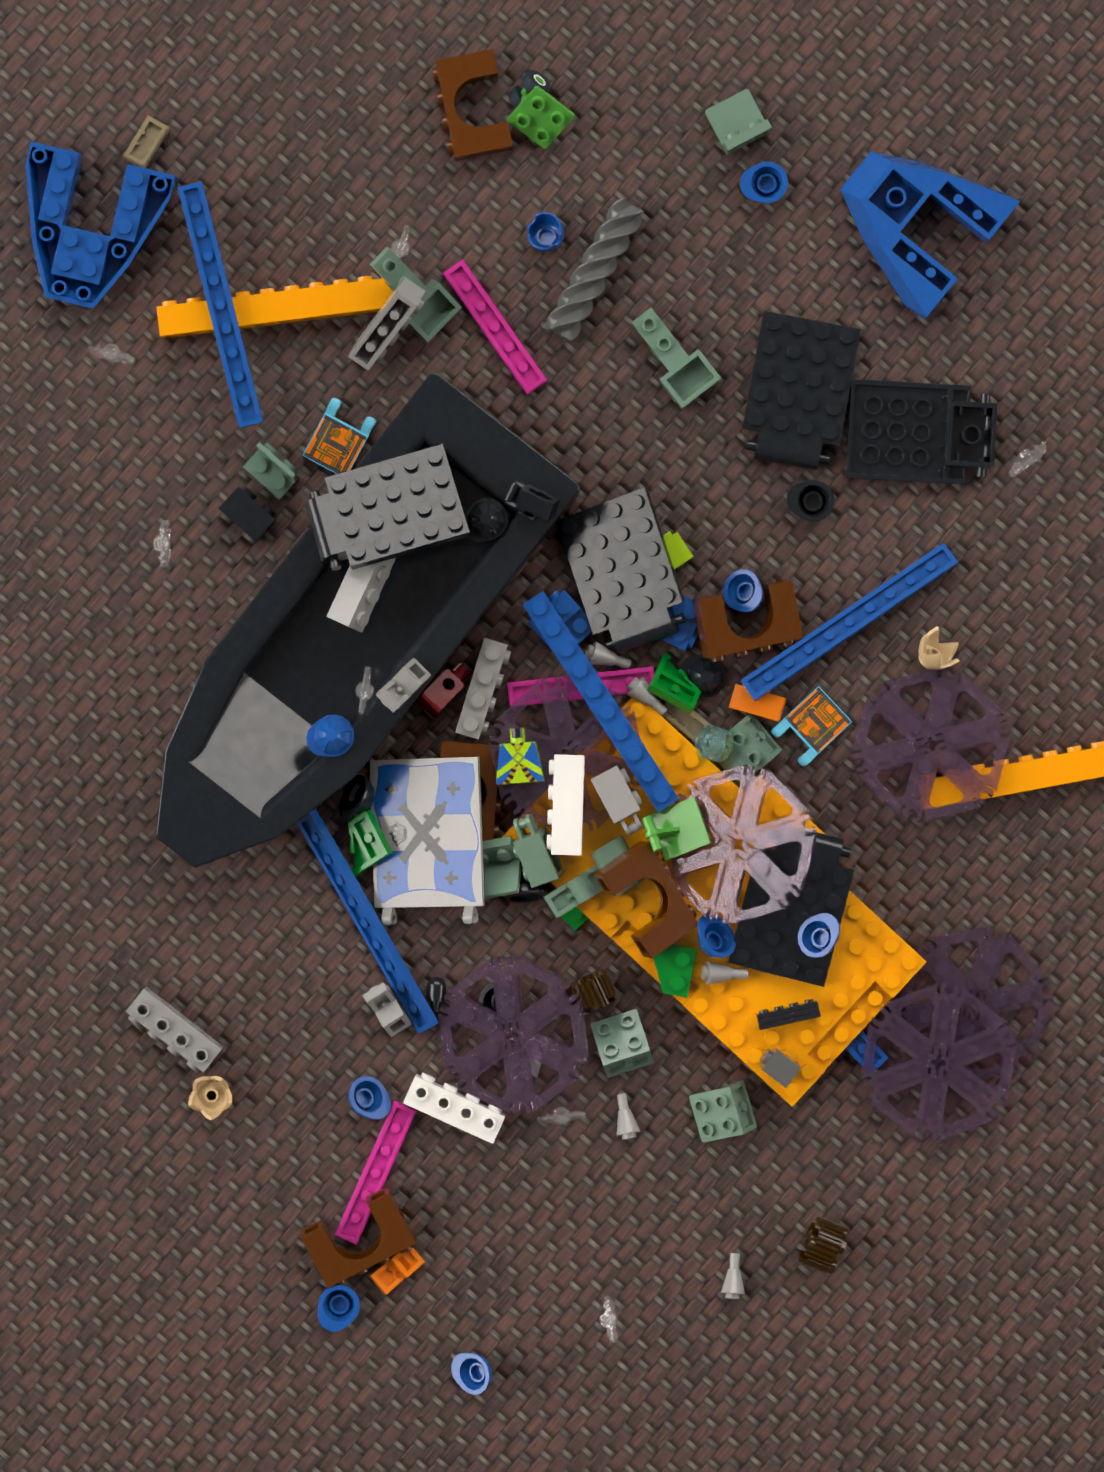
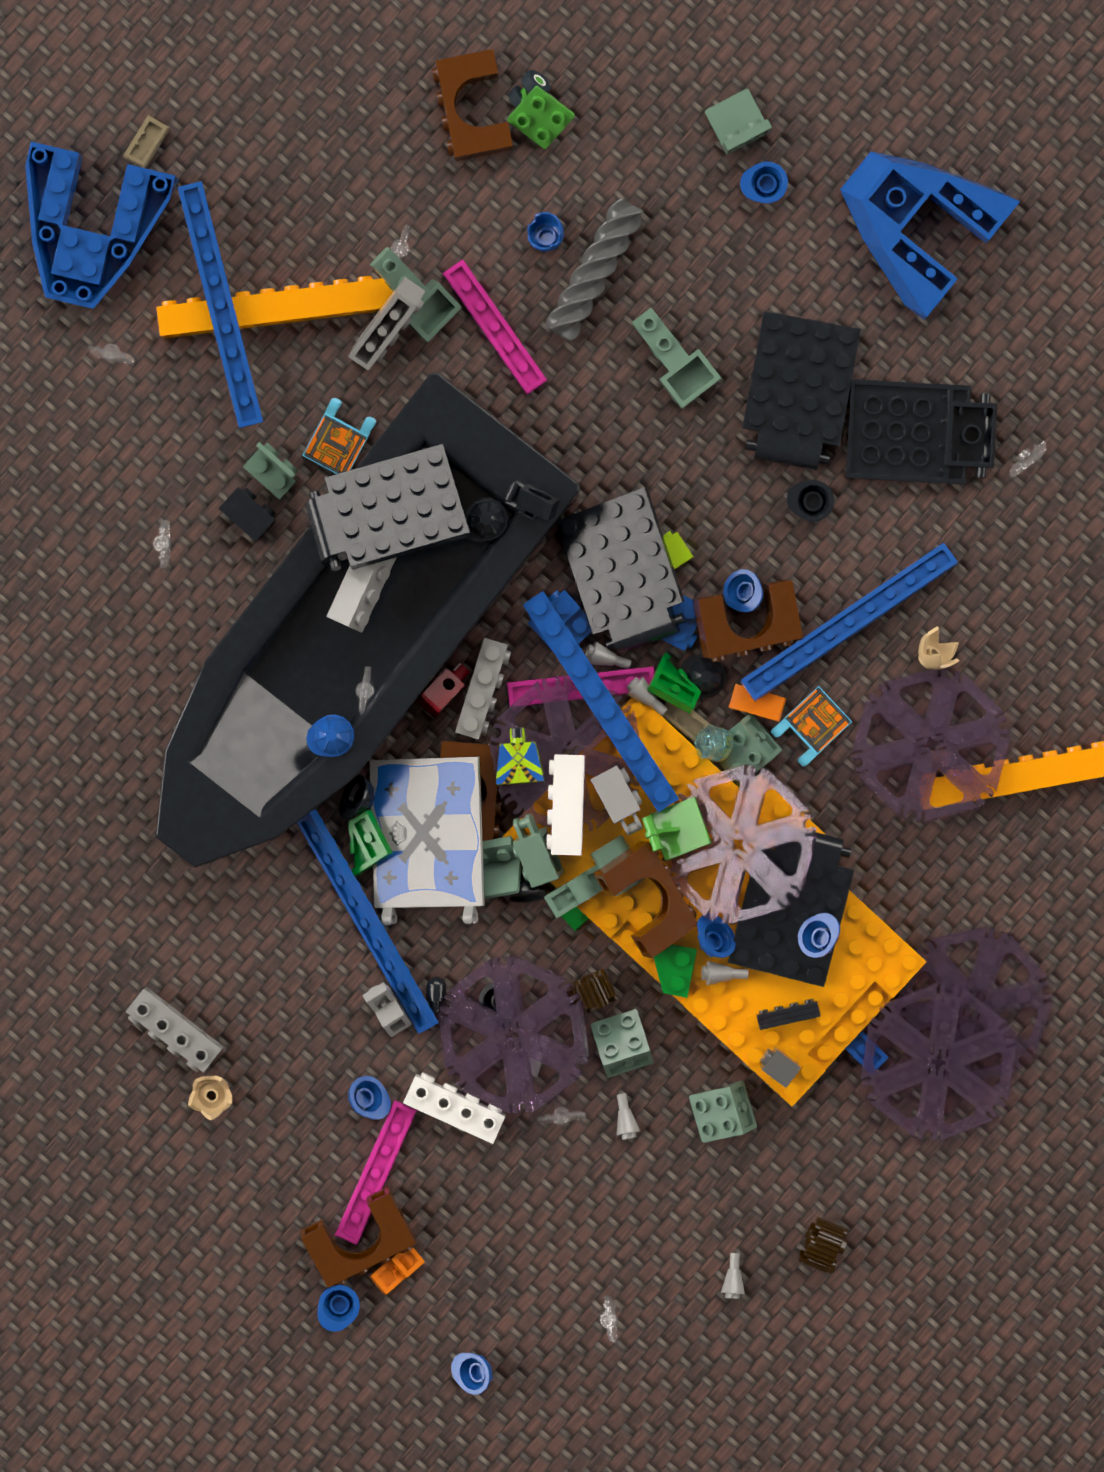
light grey brick [376,658,431,713] -> none

